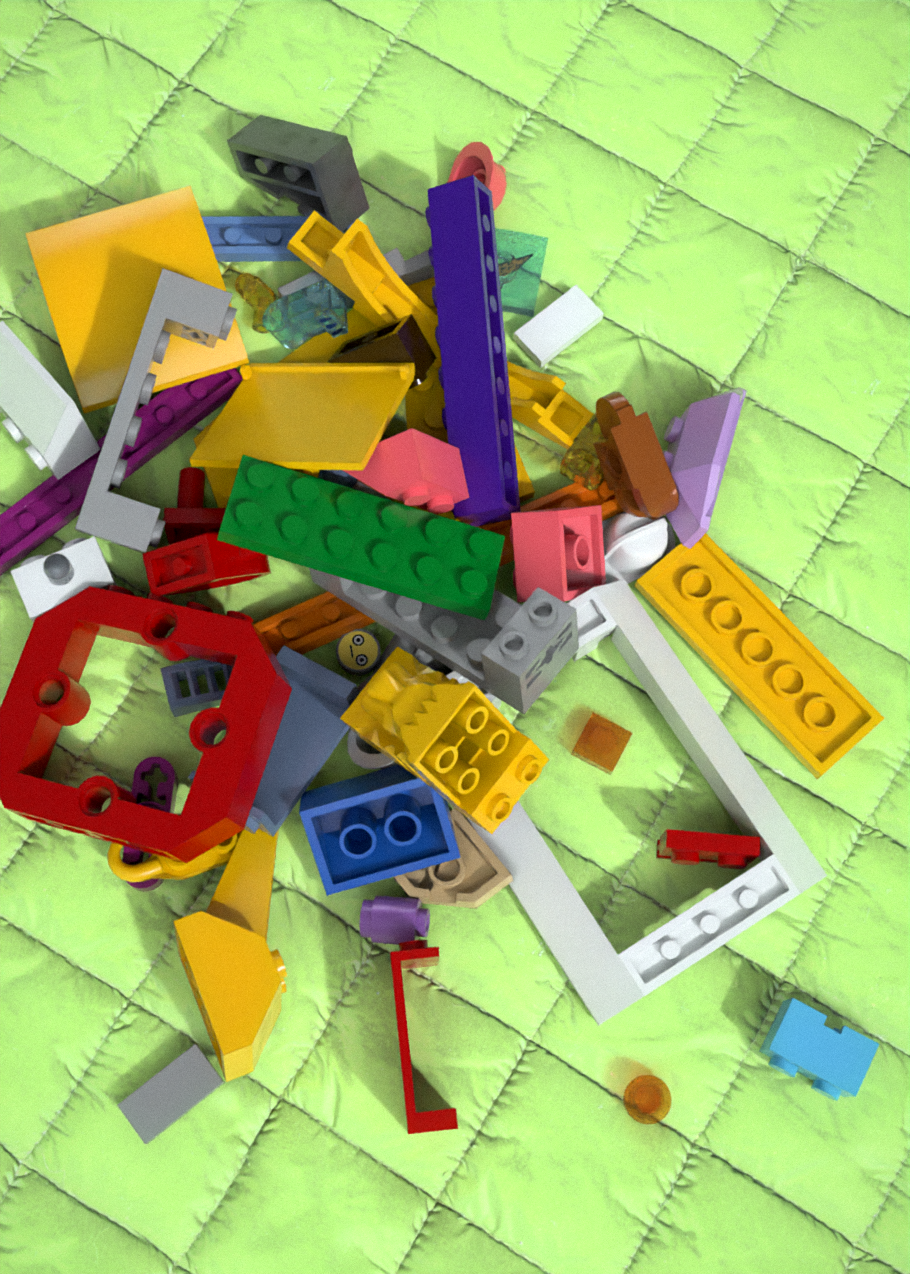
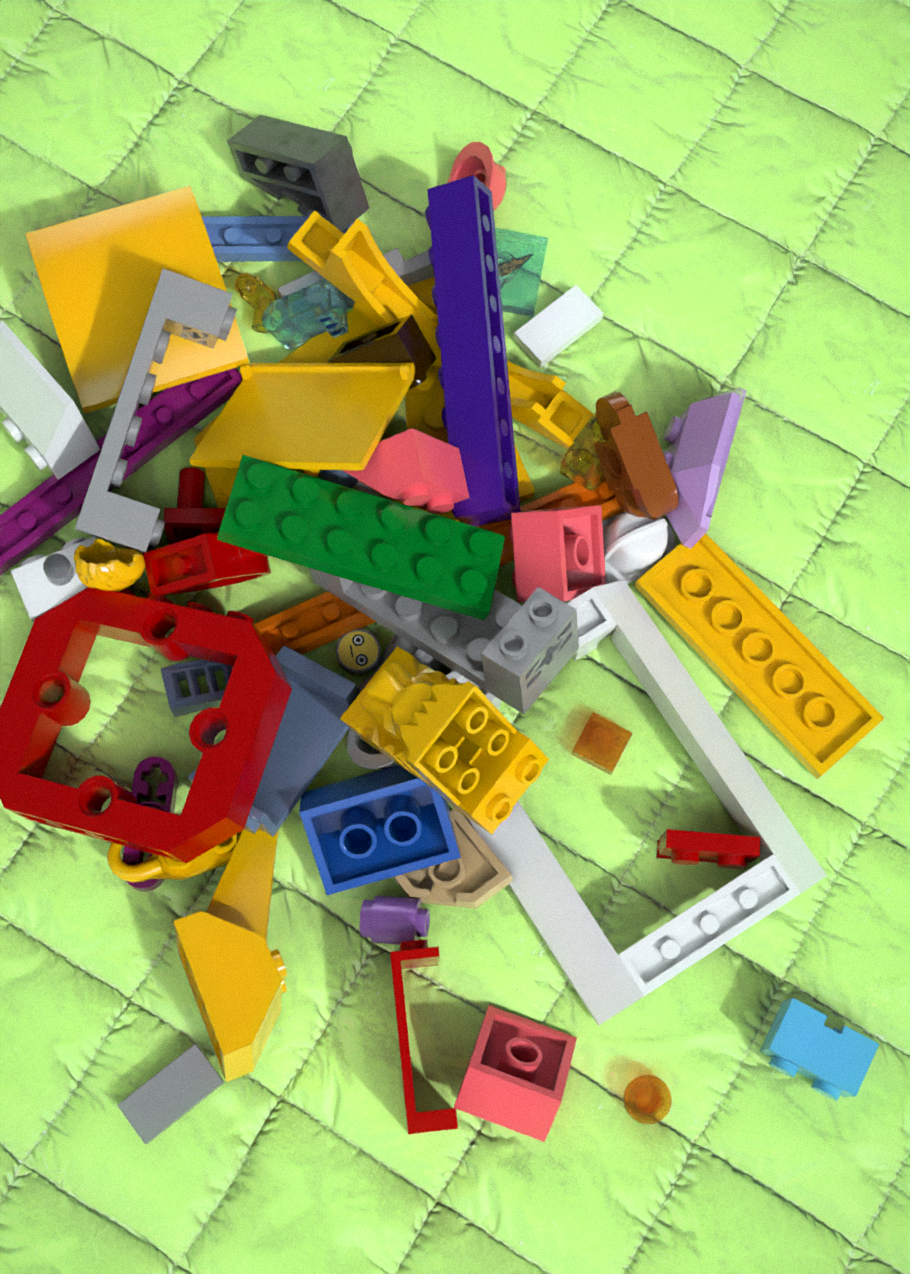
none -> yellow hair [73,538,145,591]
none -> coral slope [454,1005,577,1142]

